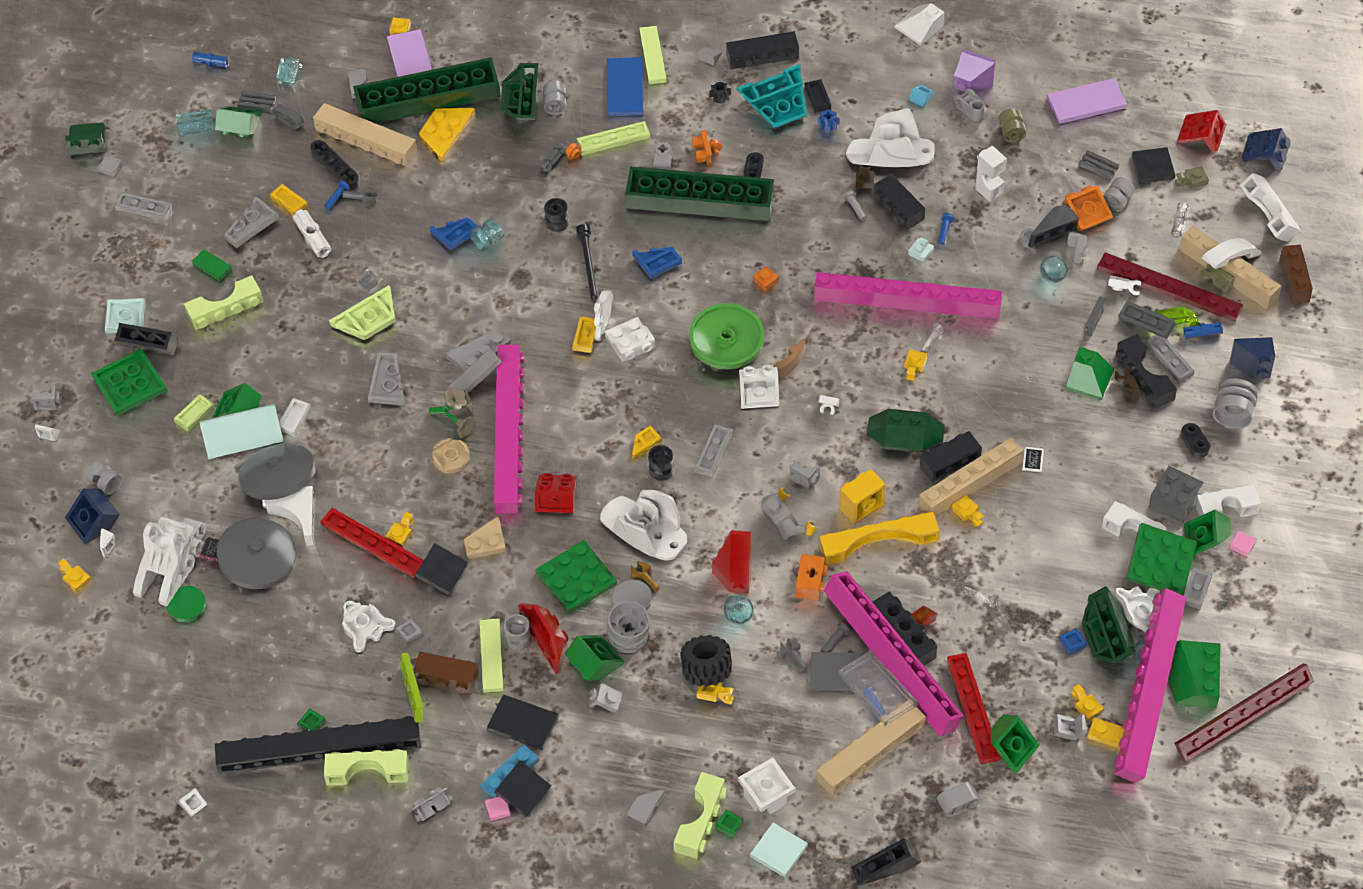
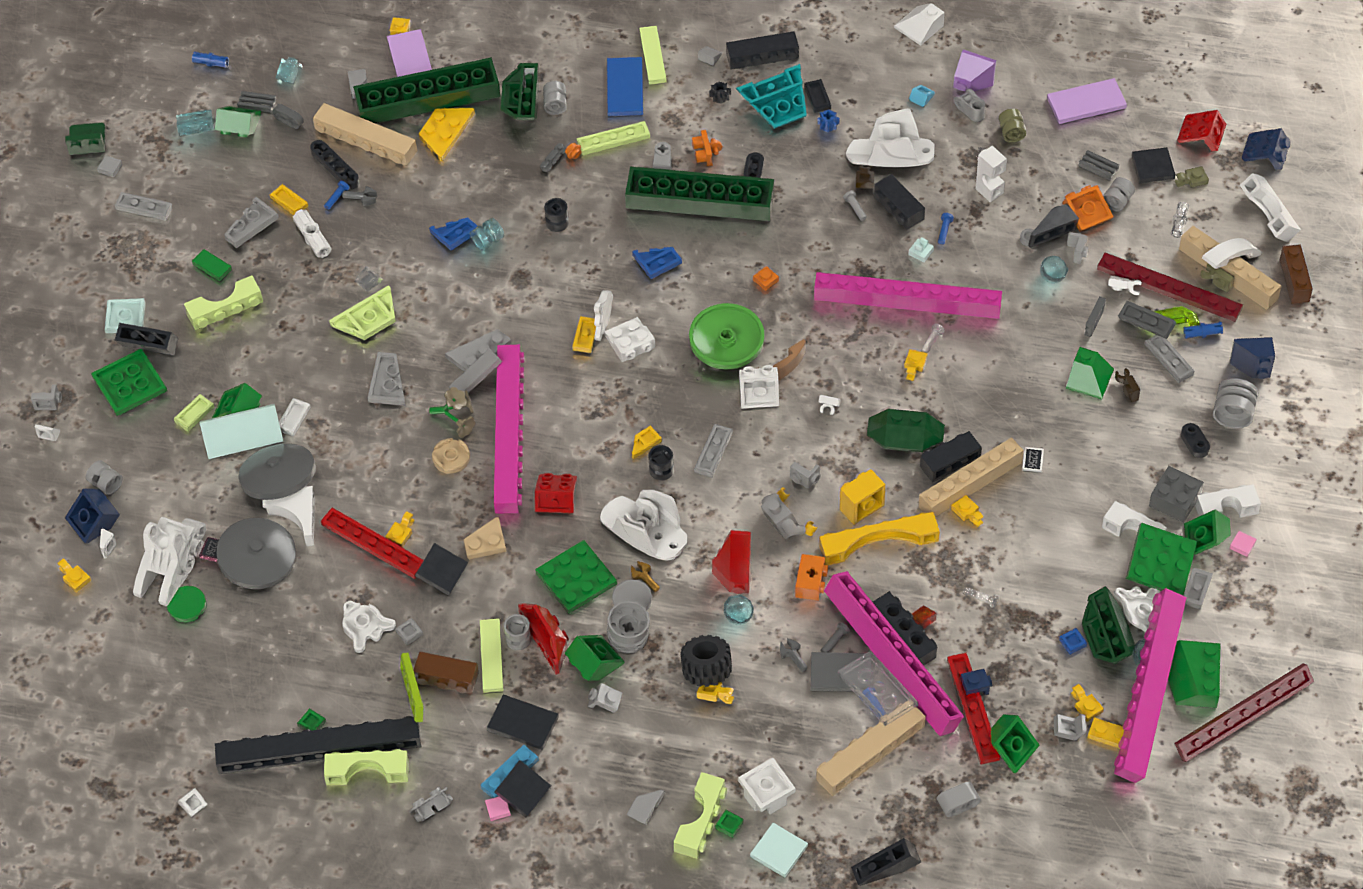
black piece [576,224,598,301] -> none
black arch [1116,334,1177,408] -> none
none -> dark blue bracket [960,669,992,695]

